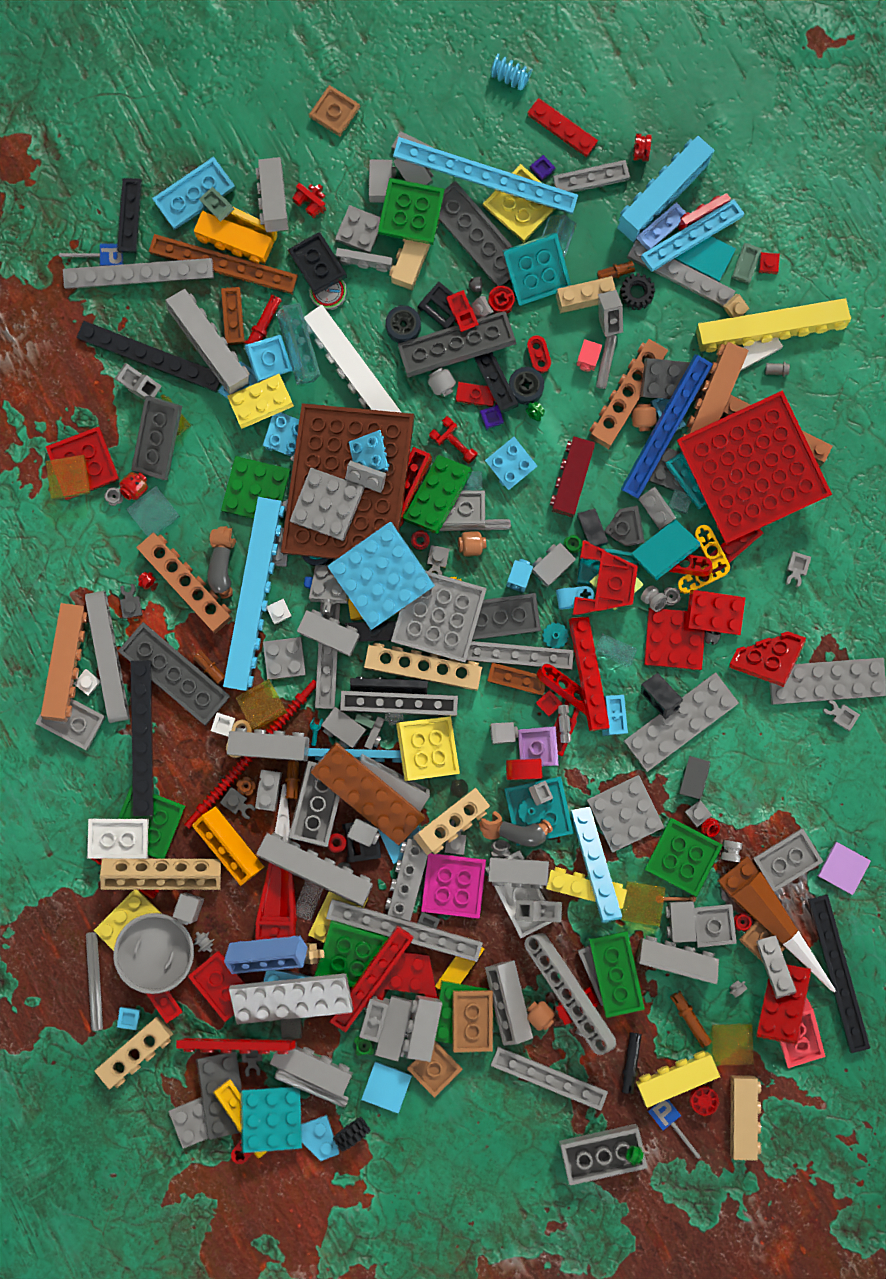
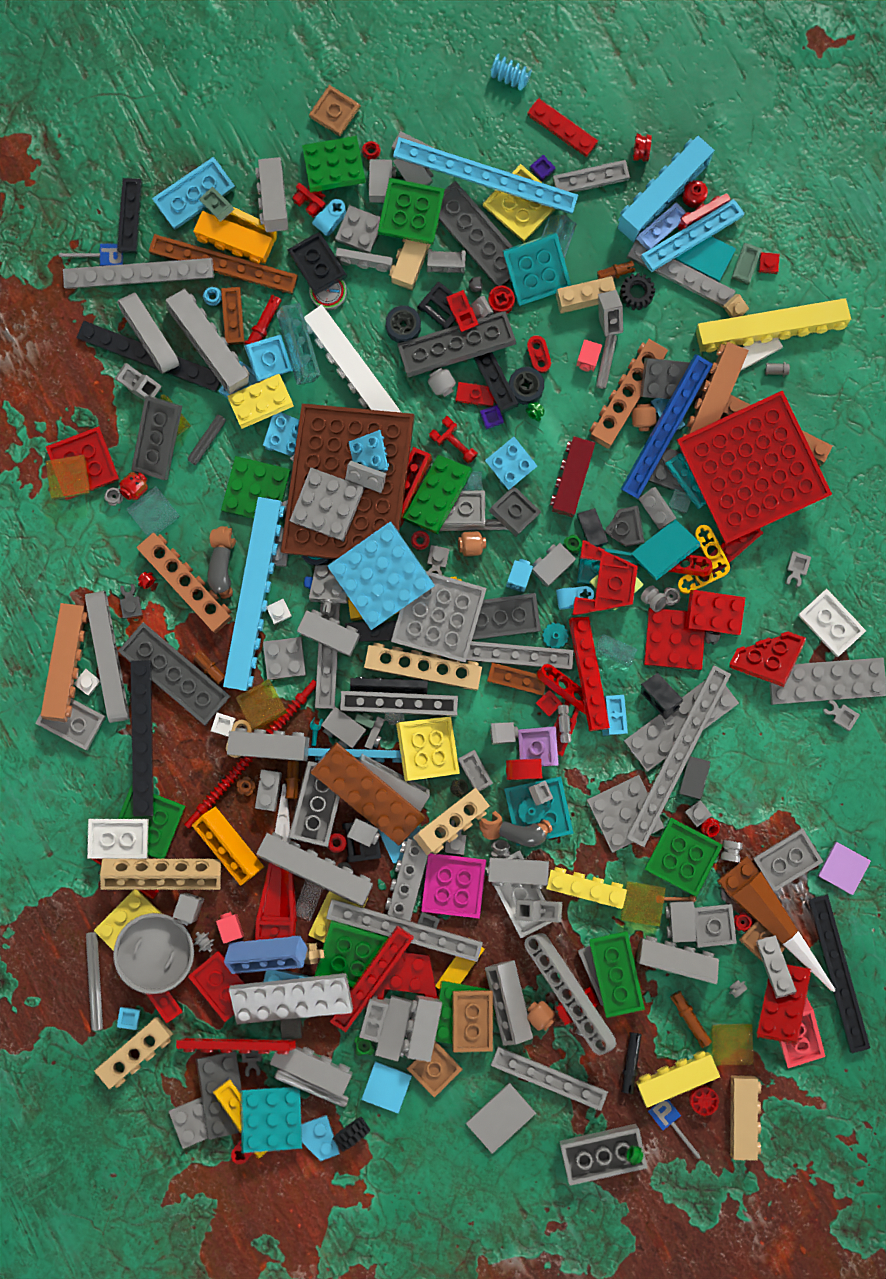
dark grey plate [220,787,256,819] -> none
plate [570,807,622,923] -> none
none -> light grey beam [117,293,179,374]
none -> dark grey axle [187,415,226,465]
none -> medium azure plate [203,287,222,306]
none -> coral brick [216,912,244,944]
none -> green plate [302,136,366,193]
none -> medium azure piece [312,199,346,236]
none -> red plate [362,141,380,160]
none -> light grey hinge [427,249,466,273]
none -> light grey plate [458,750,493,791]
none -> light grey tile [466,1082,536,1154]
none -> dark grey plate [489,486,541,537]
none -> light grey plate [626,665,731,847]
none -> red head [682,180,708,208]
none -> white plate [798,589,866,657]

